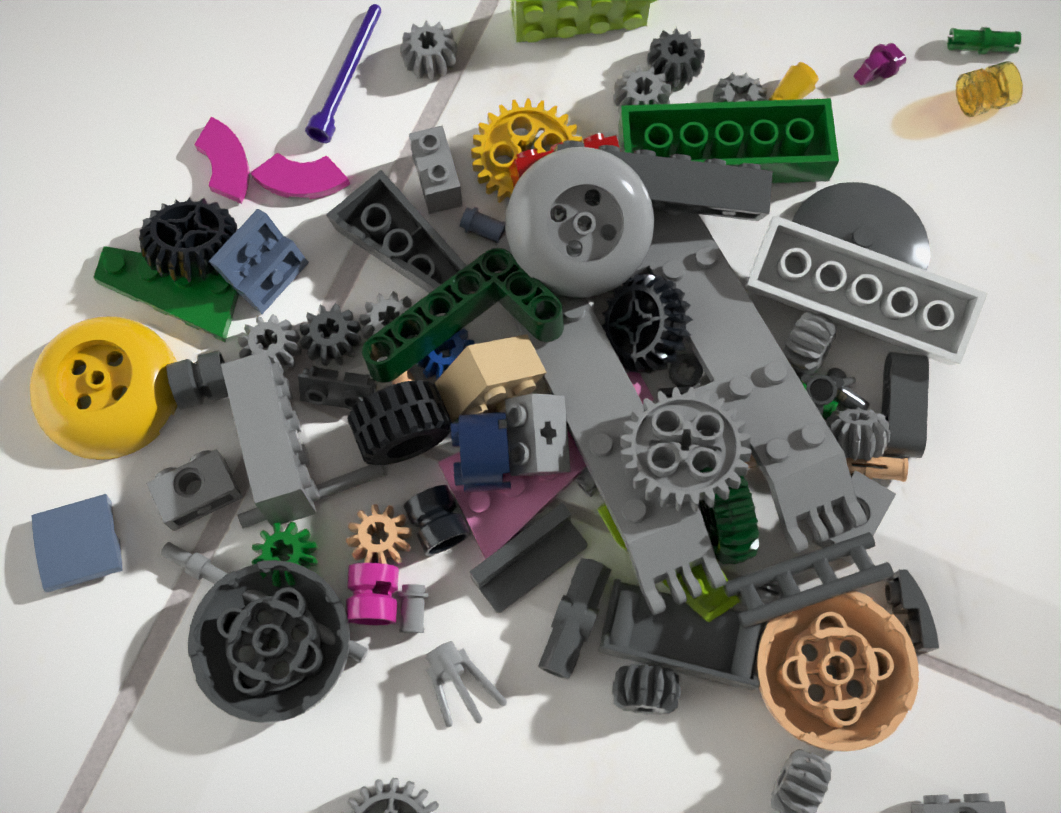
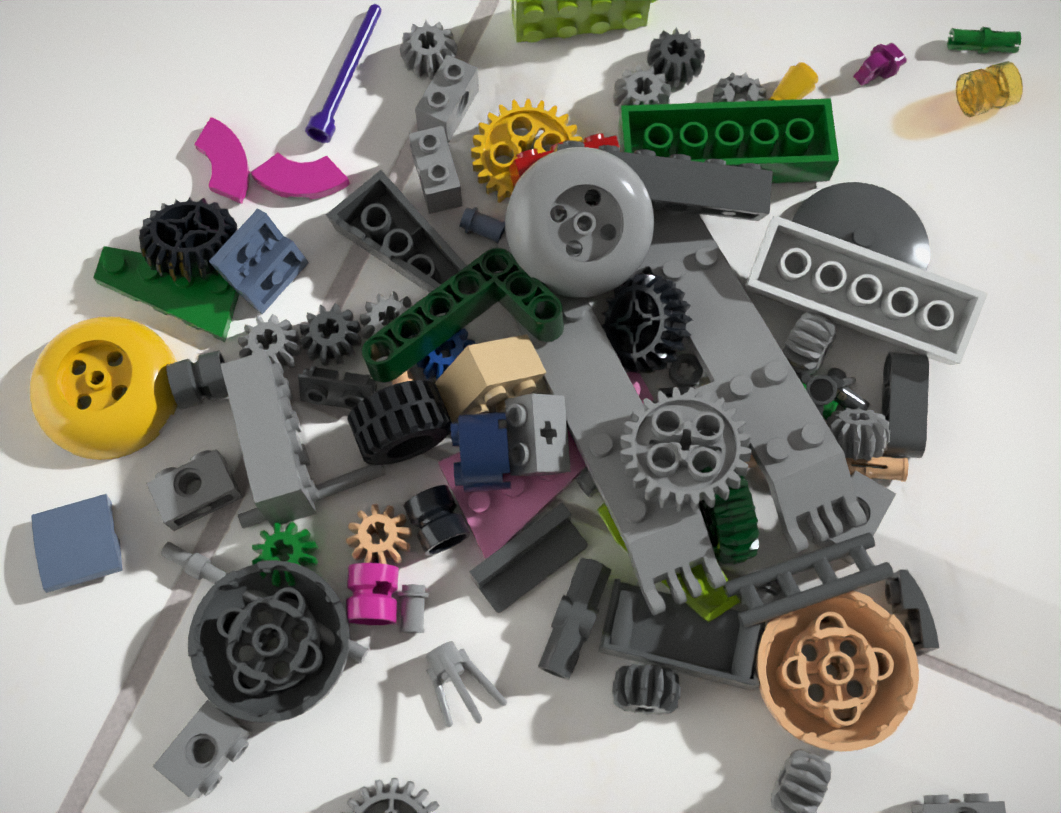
none -> light grey brick [152,700,252,798]
none -> light grey brick [415,55,479,143]

